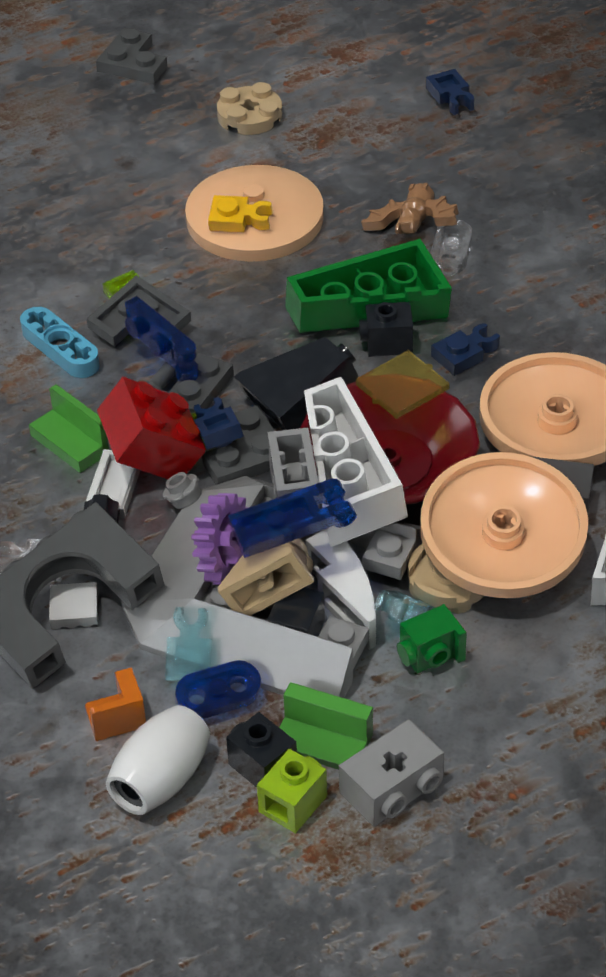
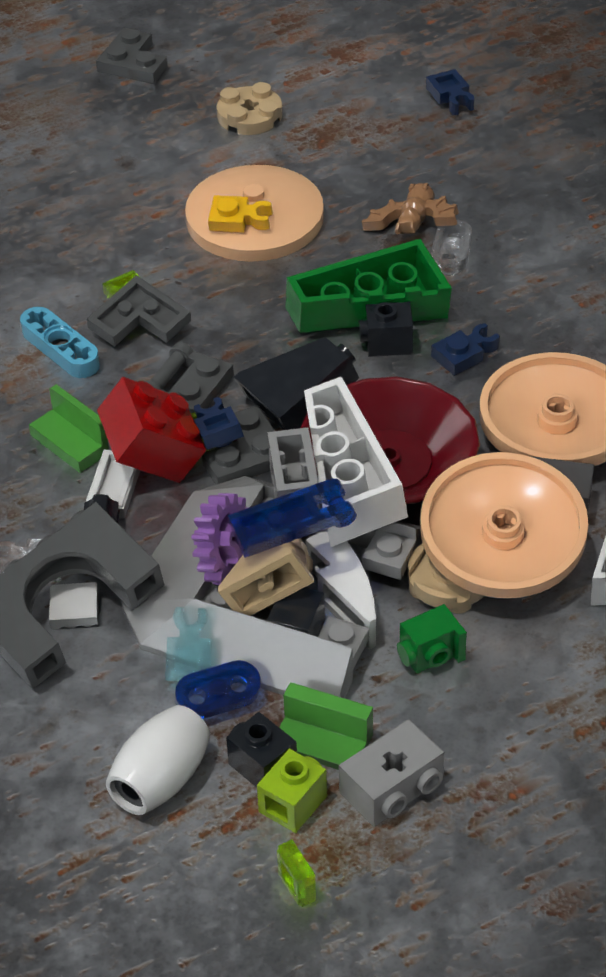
orange panel [85,667,146,741] -> none
clear blue plate [125,296,199,382] -> none
light grey plate [163,472,201,509] -> none
clear yellow piece [356,350,450,419] -> none
clear light blue plate [374,590,434,624] -> none
none -> clear neon green tile [277,839,316,907]

